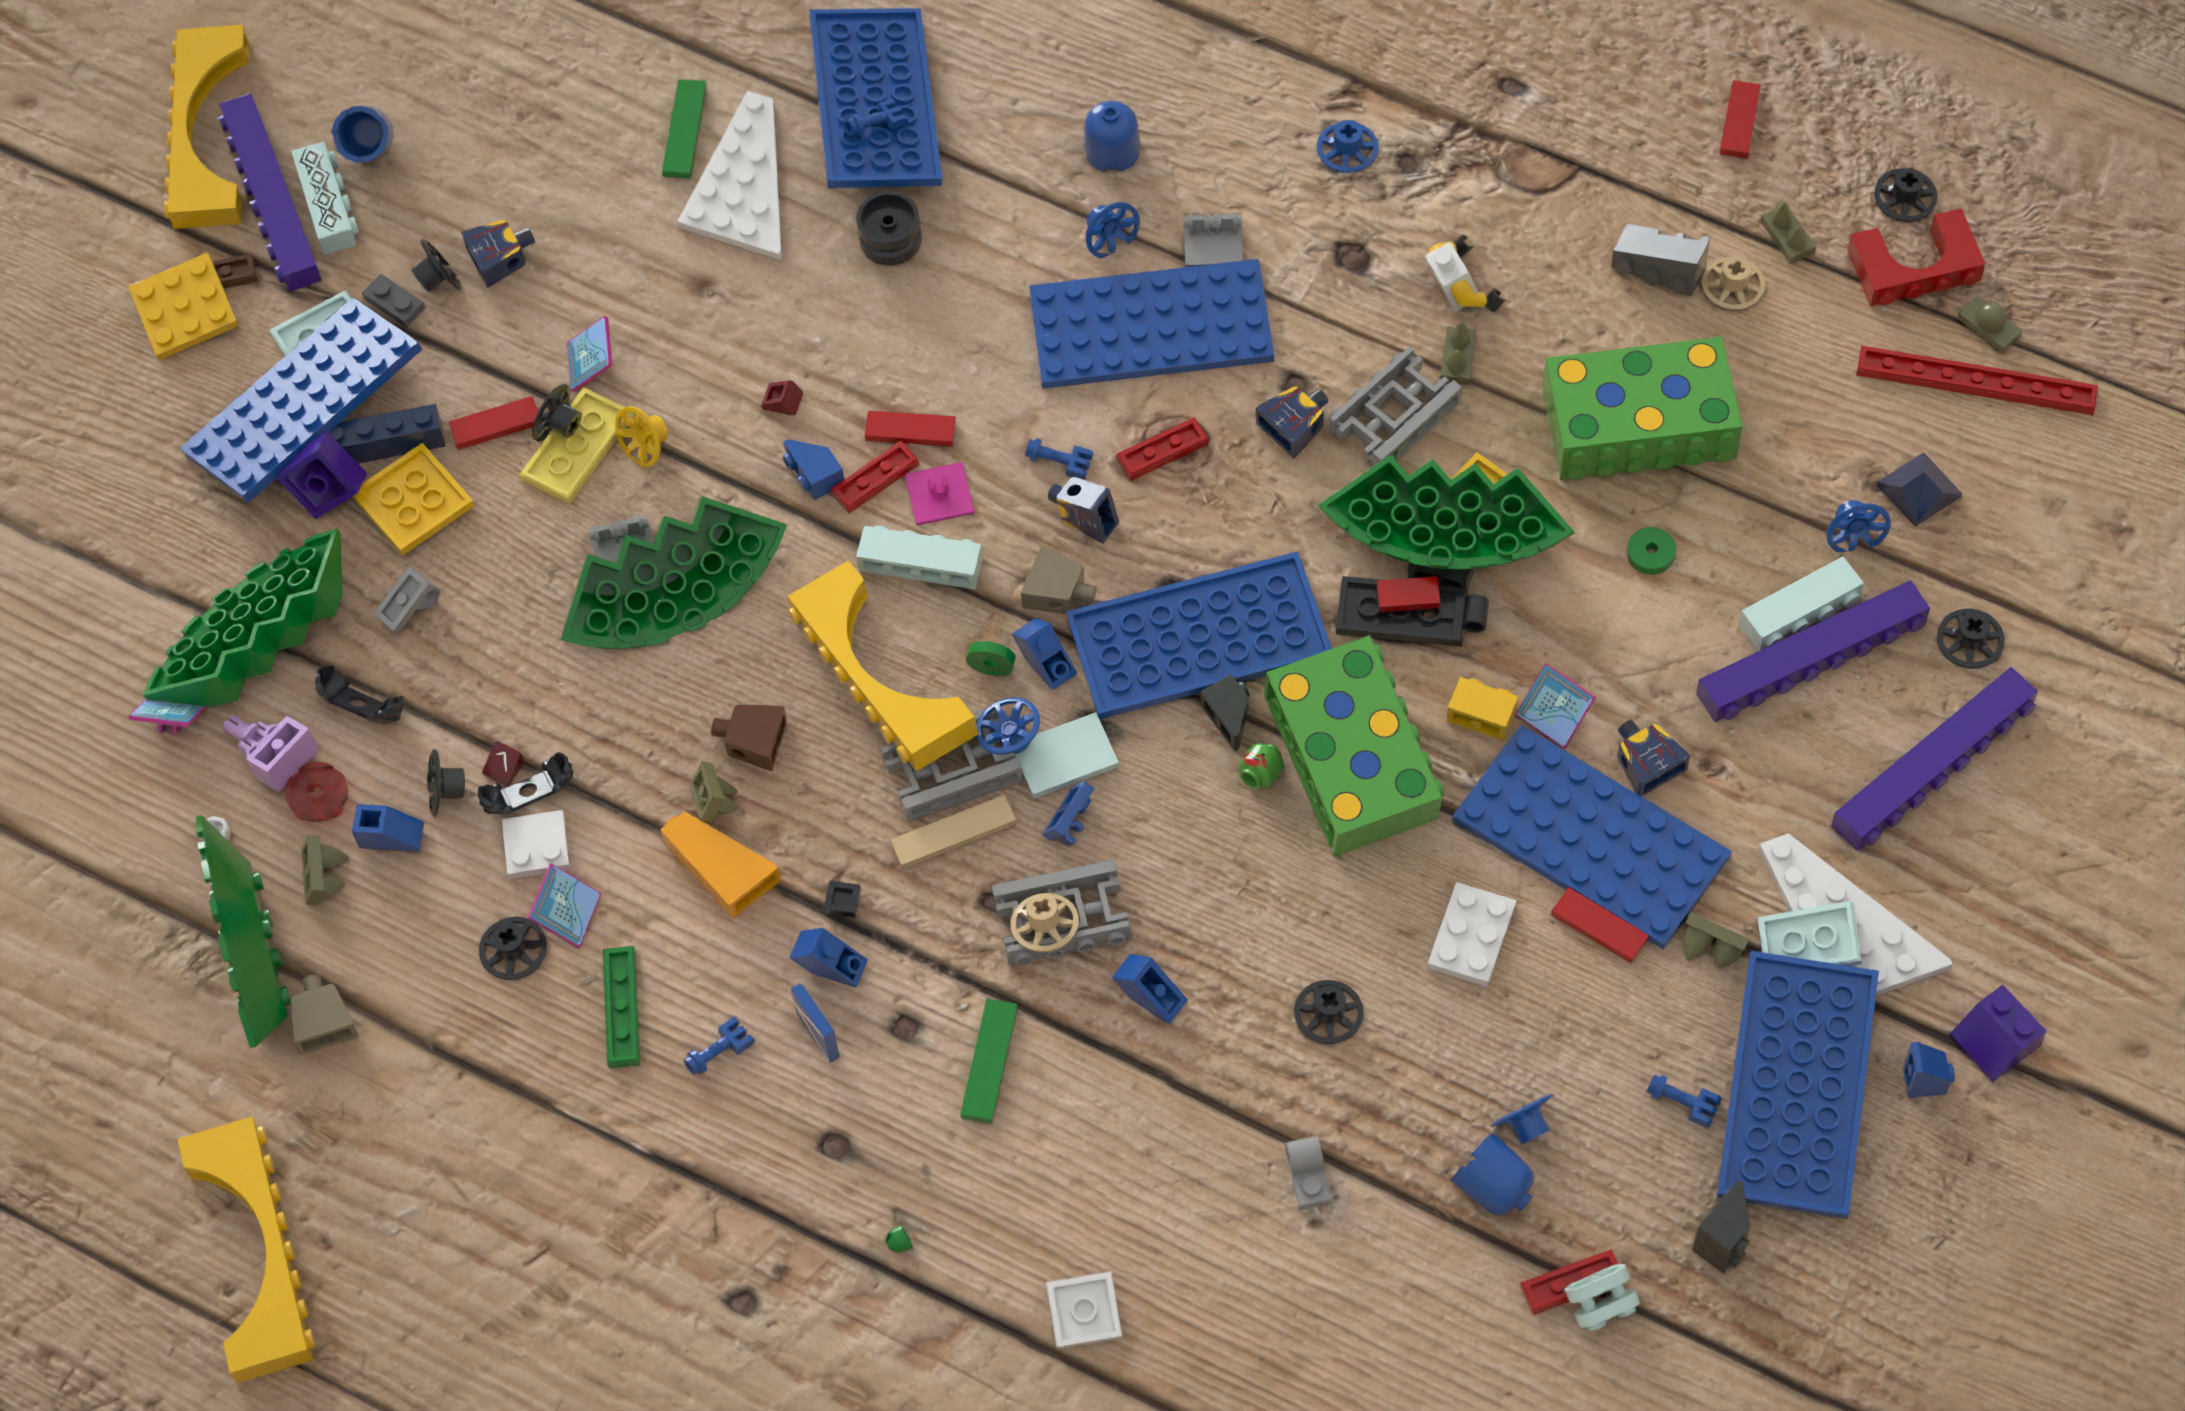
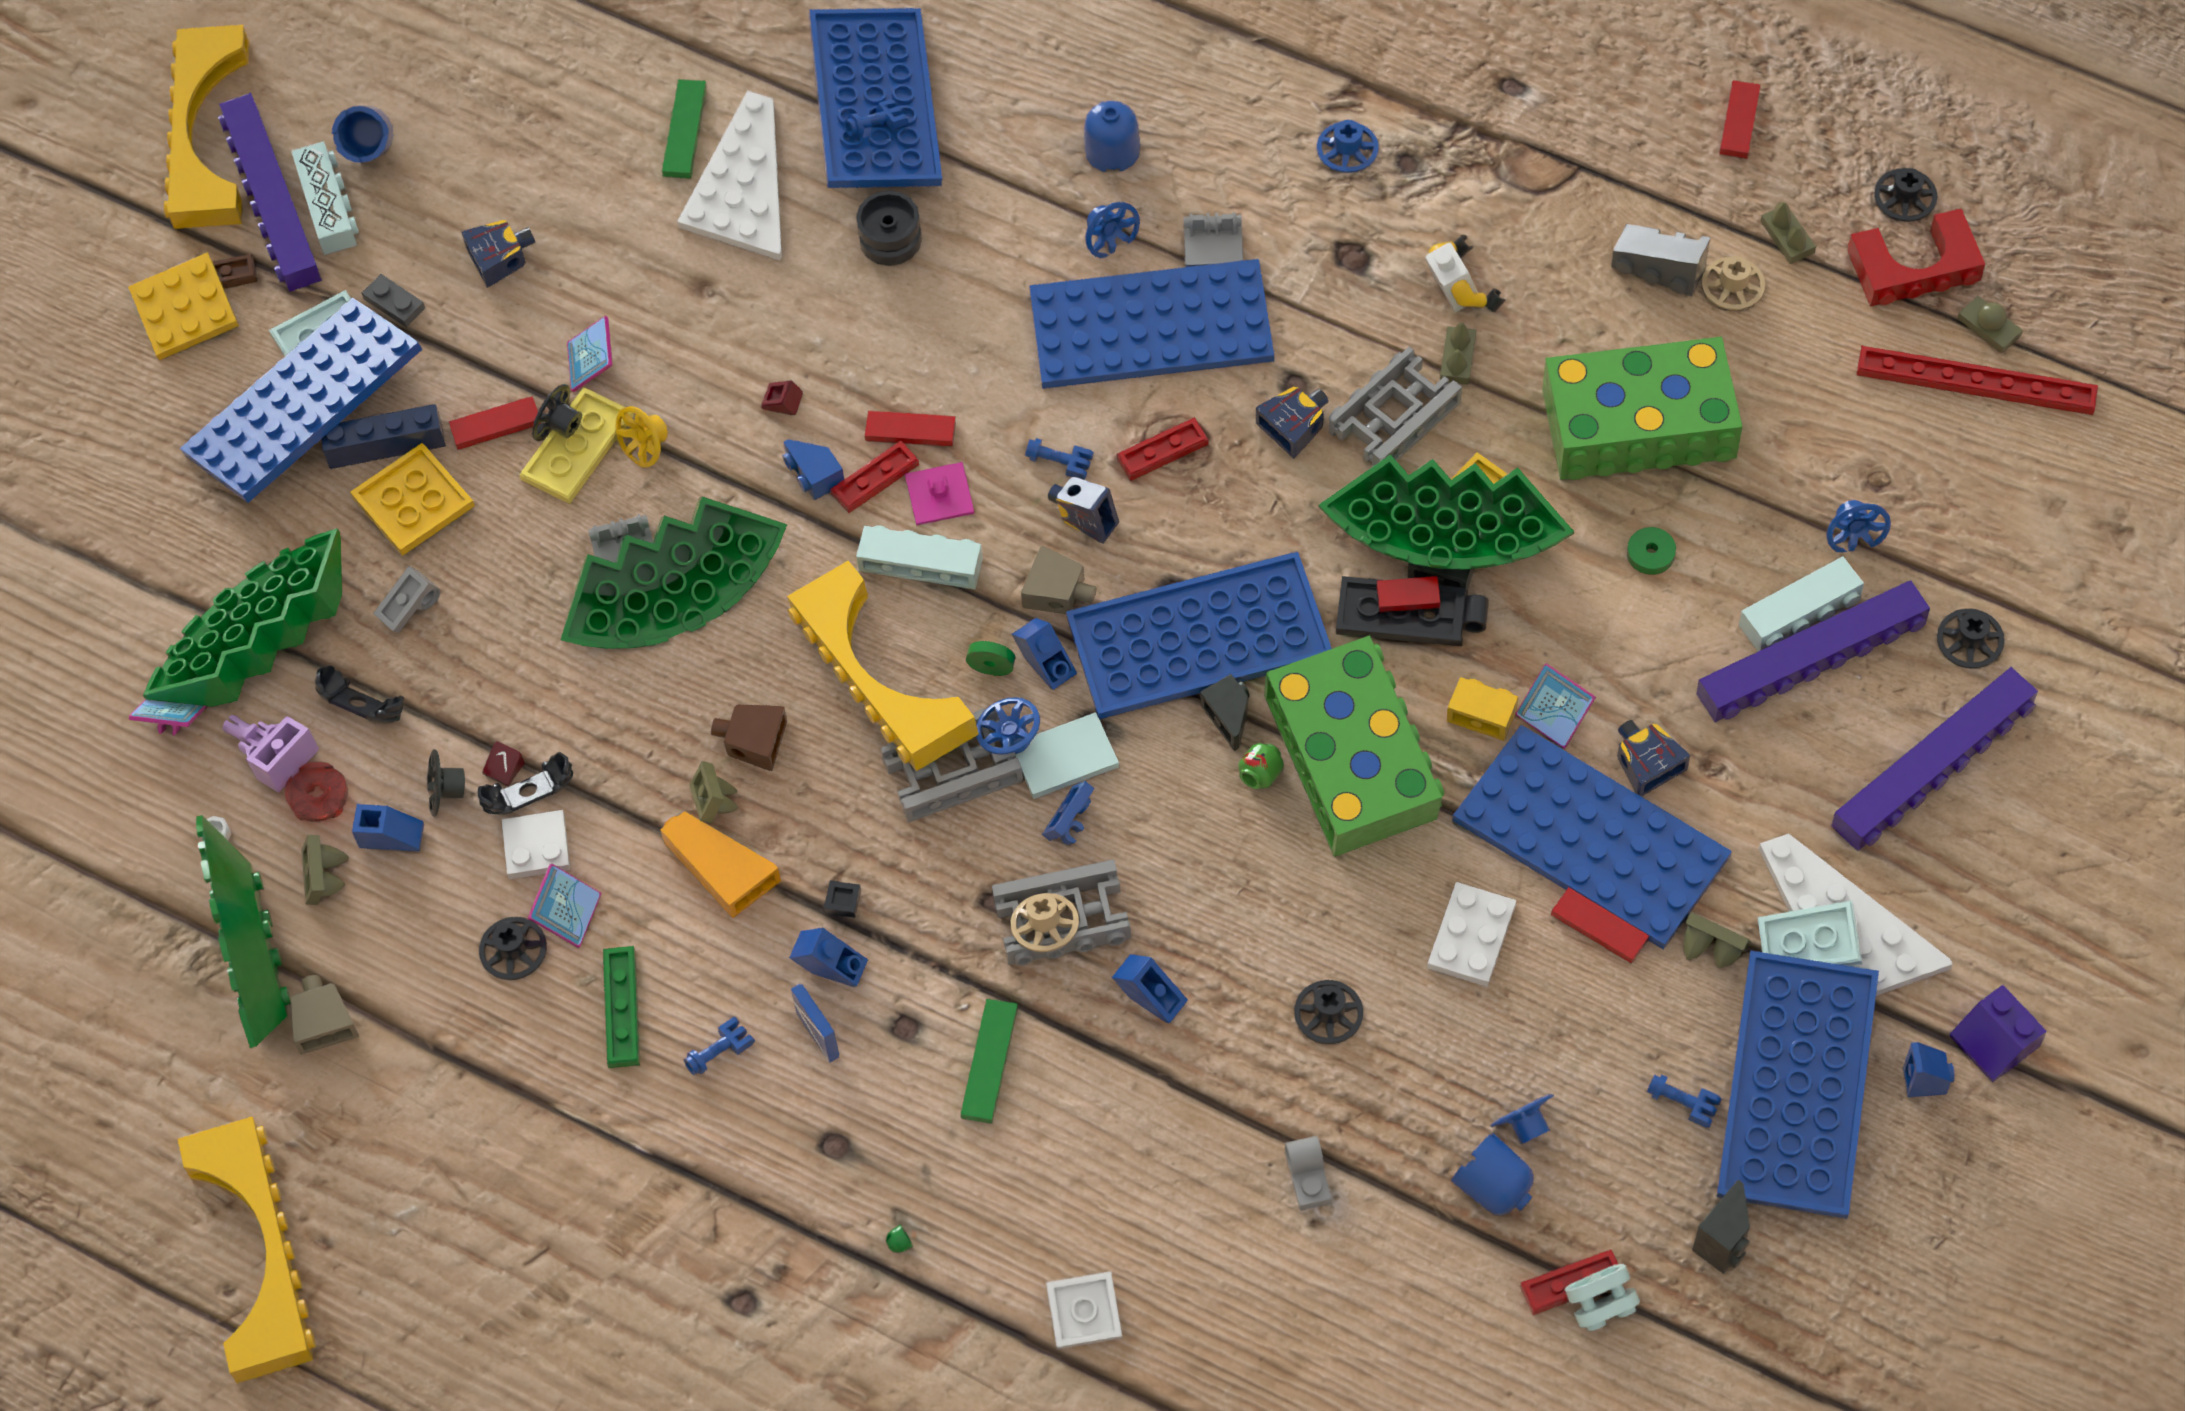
dark purple slope [276,431,367,519] -> none
black wheel [411,239,462,292] -> none
tan tile [890,794,1017,870] -> none
dark blue slope [1877,452,1962,527] -> none

